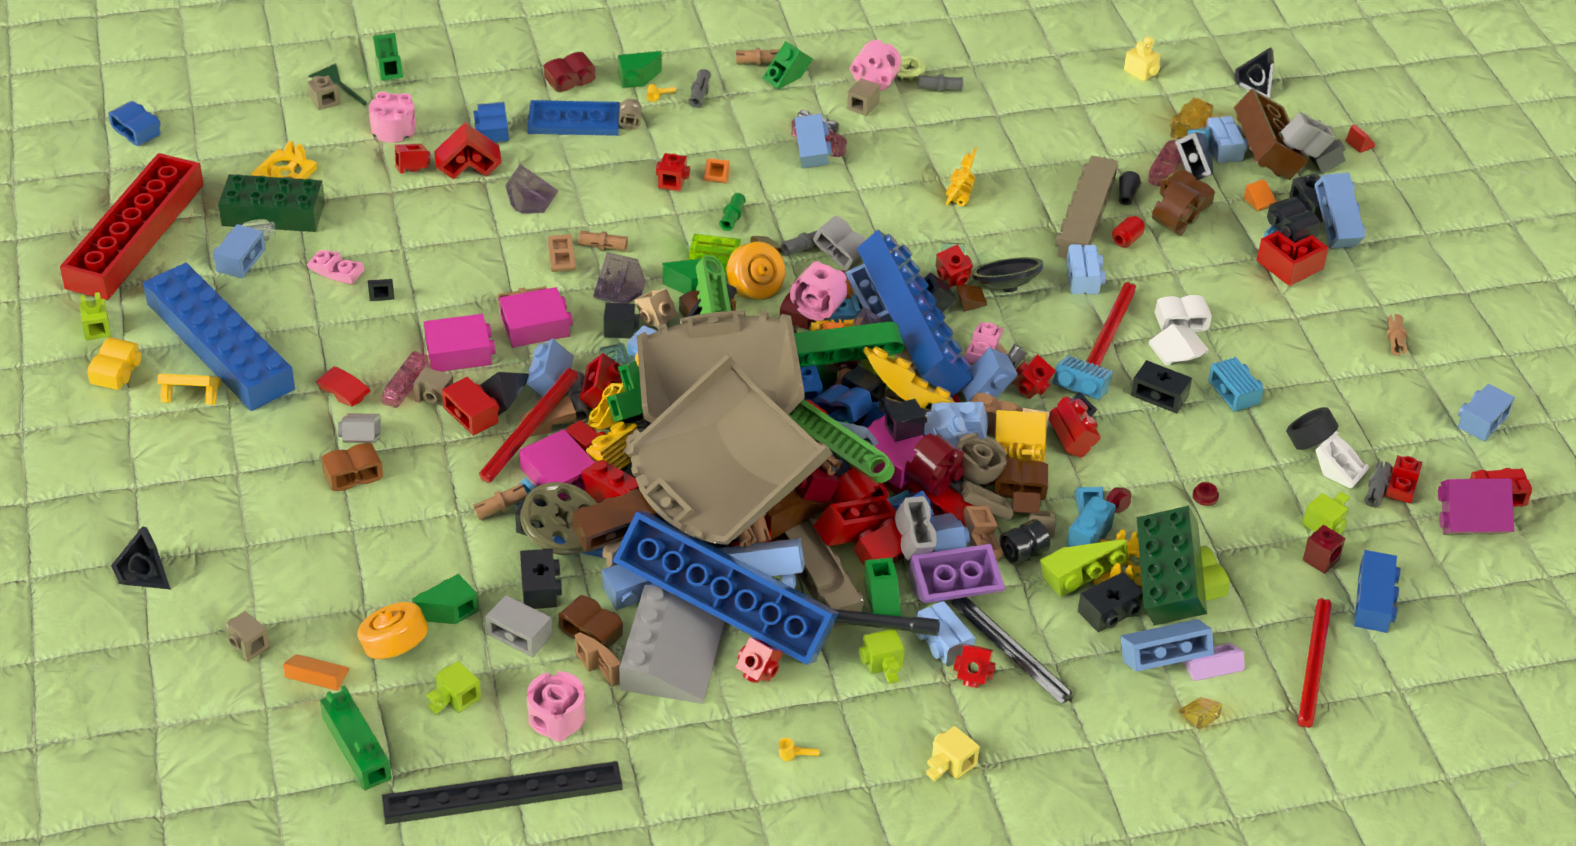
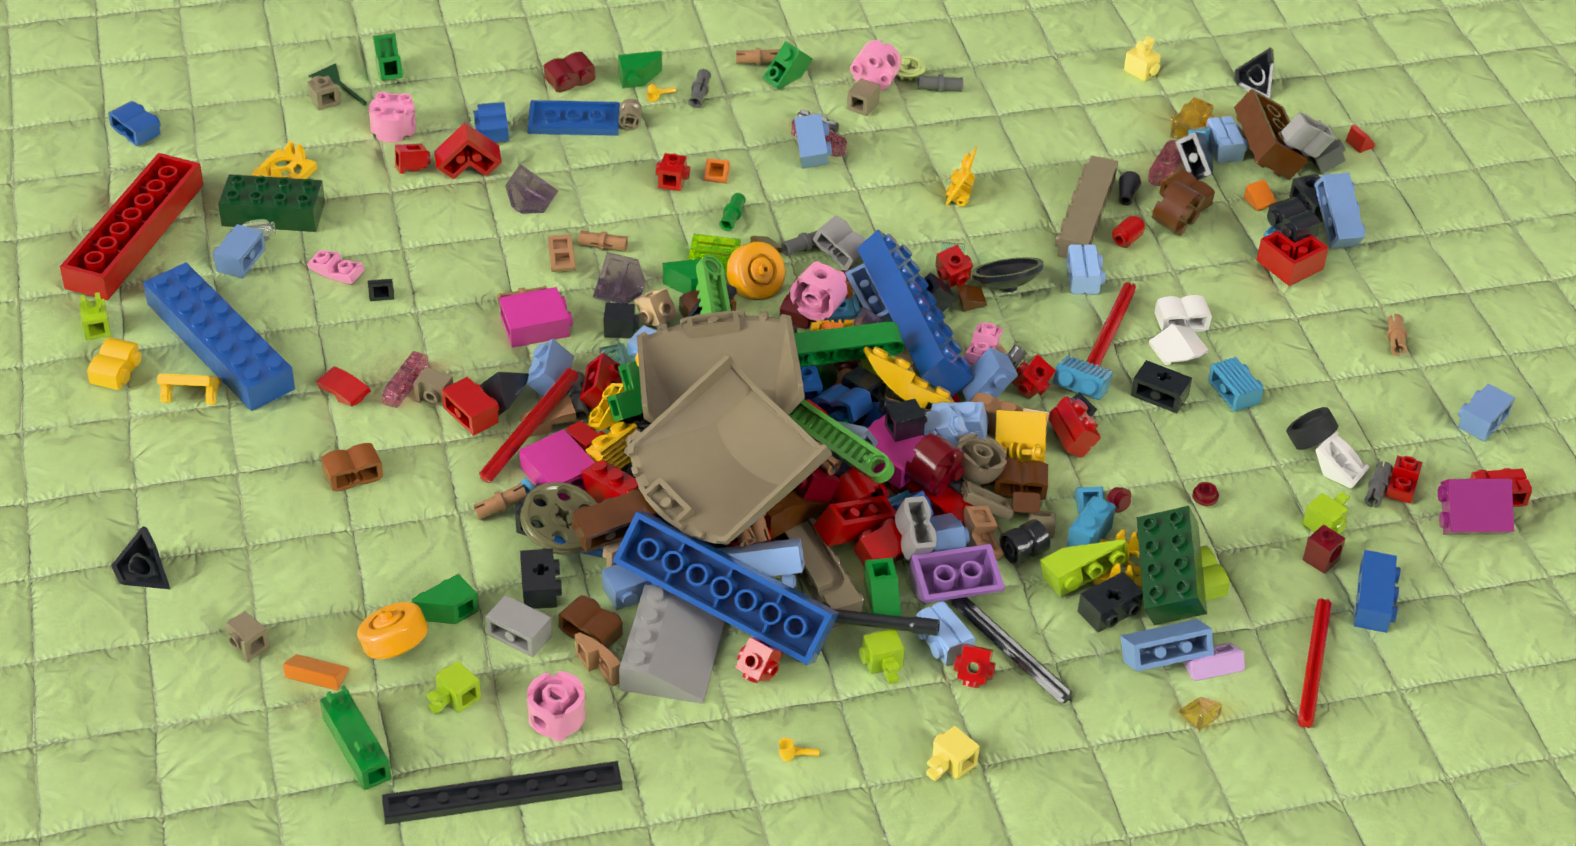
light grey brick [338,413,381,443] -> none
dark pink brick [424,314,495,372] -> none

